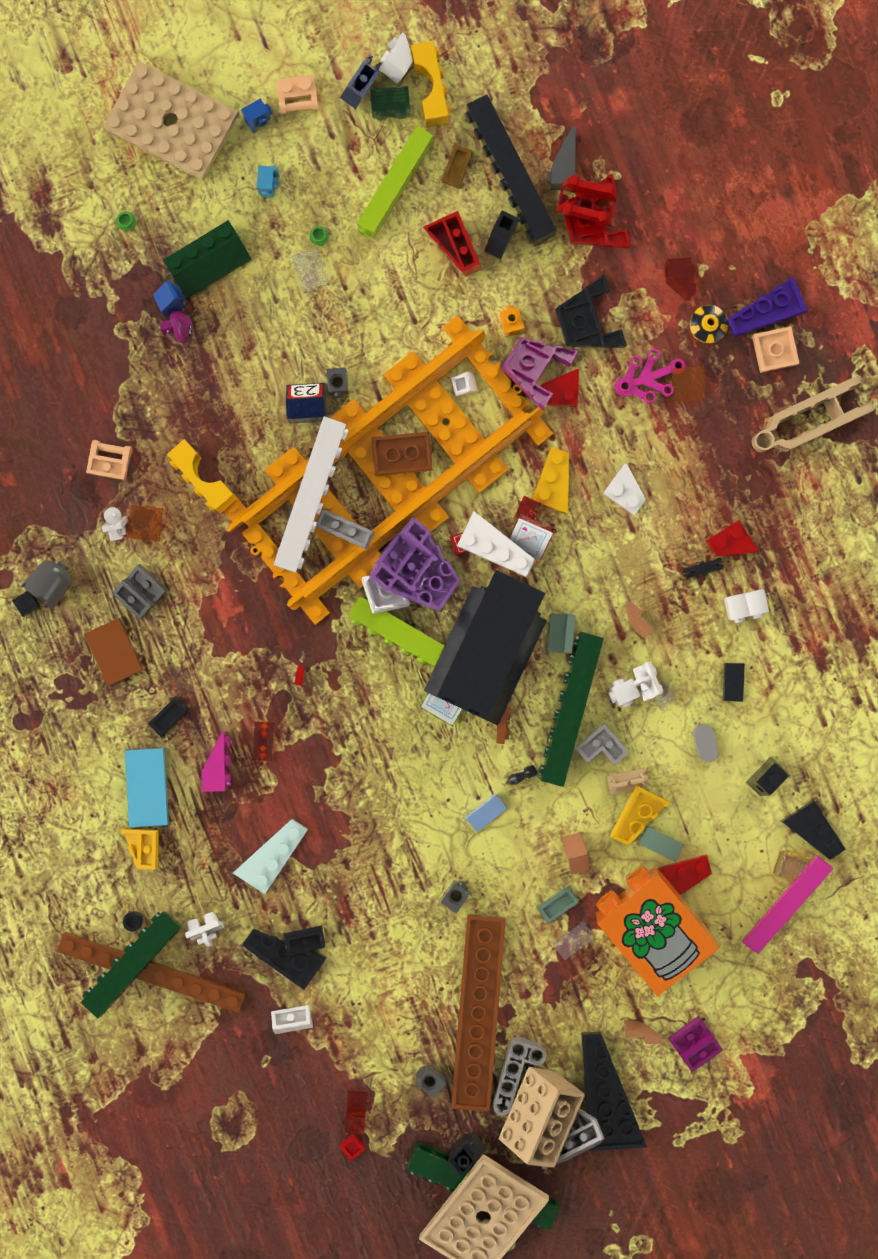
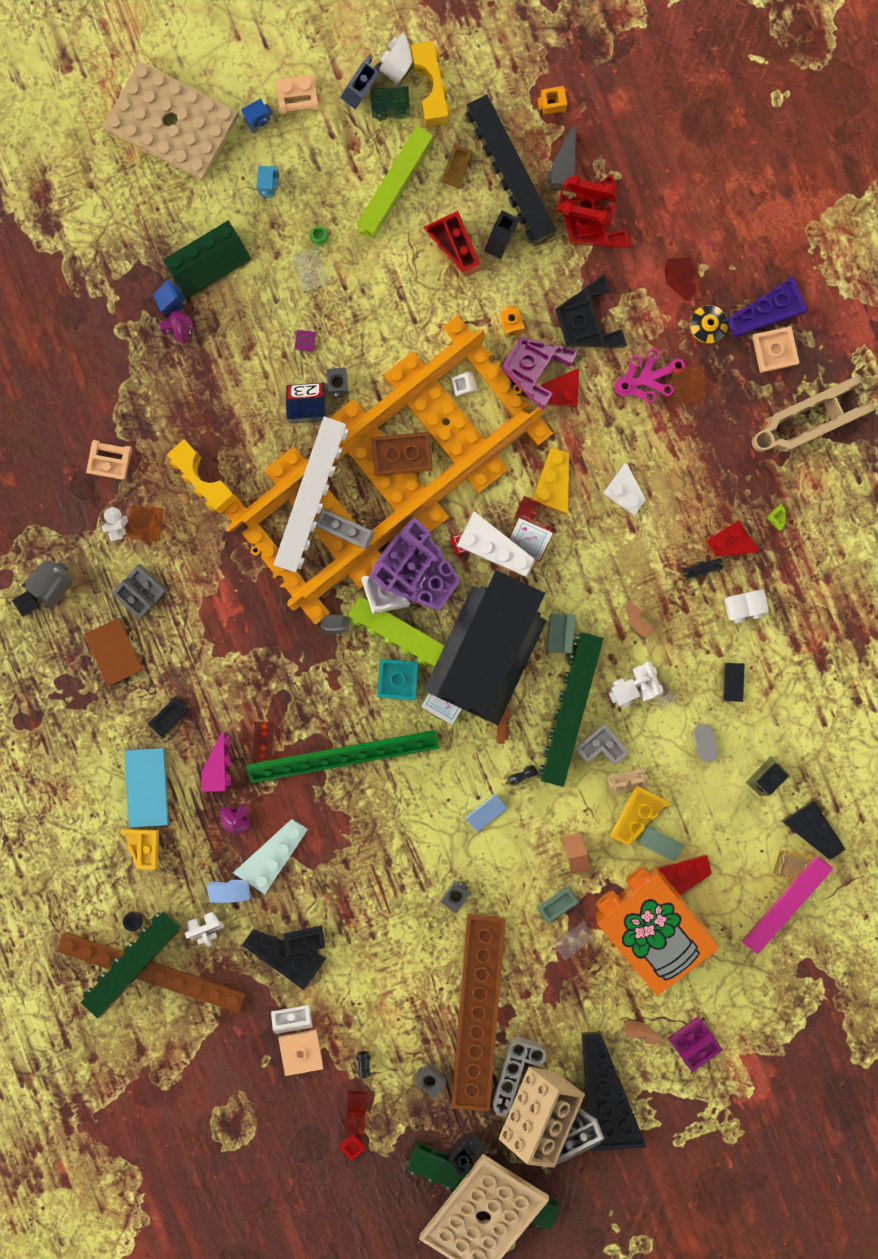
bright green plate [116,211,136,231] -> none
red tile [294,666,306,686] -> none
none -> light blue slope [207,879,251,903]
none -> magenta piece [219,803,251,834]
none -> green plate [246,730,439,783]
none -> light nougat plate [279,1029,324,1076]
none -> magenta tile [295,330,316,352]
none -> dark grey brick [321,614,348,634]
none -> black pin [356,1051,371,1078]
none -> teal plate [377,659,418,700]
none -> light orange brick [537,86,567,115]
none -> lime tile [766,504,786,531]

